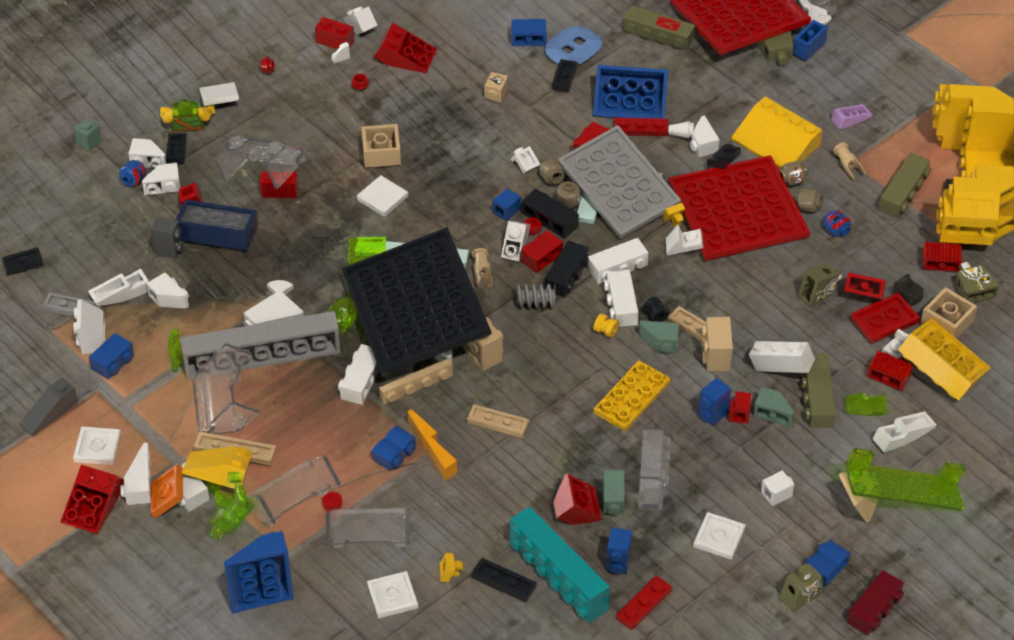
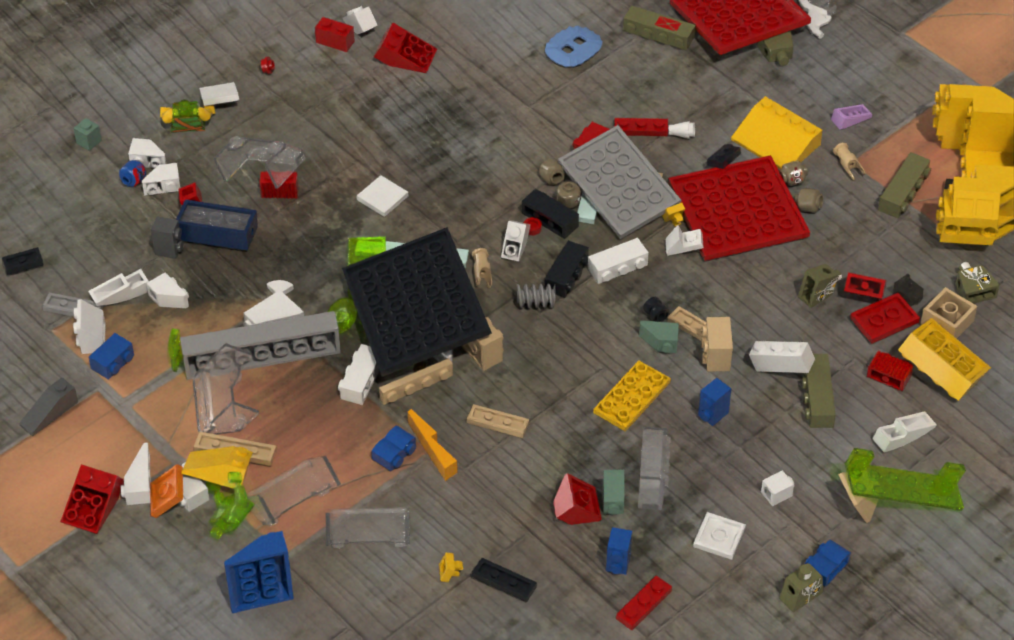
white tile [73,427,121,465] -> none
black plate [166,133,187,164] -> none
red tile [322,492,343,512] -> none
white tile [332,42,350,63] -> none
red plate [351,74,369,90] -> none
tan brick [362,124,401,168] -> none
white tile [367,571,418,618] -> none
tan brick [484,72,508,102] -> none
blue brick [492,188,521,222] -> none
white bracket [510,146,541,174] -> none
teal brick [510,506,610,624] -> none
blue brick [511,19,547,46] -> none
red brick [521,230,563,274] -> none
black plate [552,59,578,92] -> none
blue slope [593,65,668,119] -> none
yellow wheel [593,313,619,338] -> none
white brick [604,270,638,327] -> none
white slope [690,116,719,158] -> none
red brick [729,391,751,424] -> none
sand green slope [753,387,794,427] -> none
blue brick [793,19,828,61] -> none
blue head [823,210,851,237] -> none
clear neon green slope [845,392,888,416] -> none
dark red brick [847,570,904,636] -> none
white bracket [882,329,909,360] -> none
red brick [922,242,962,272] -> none

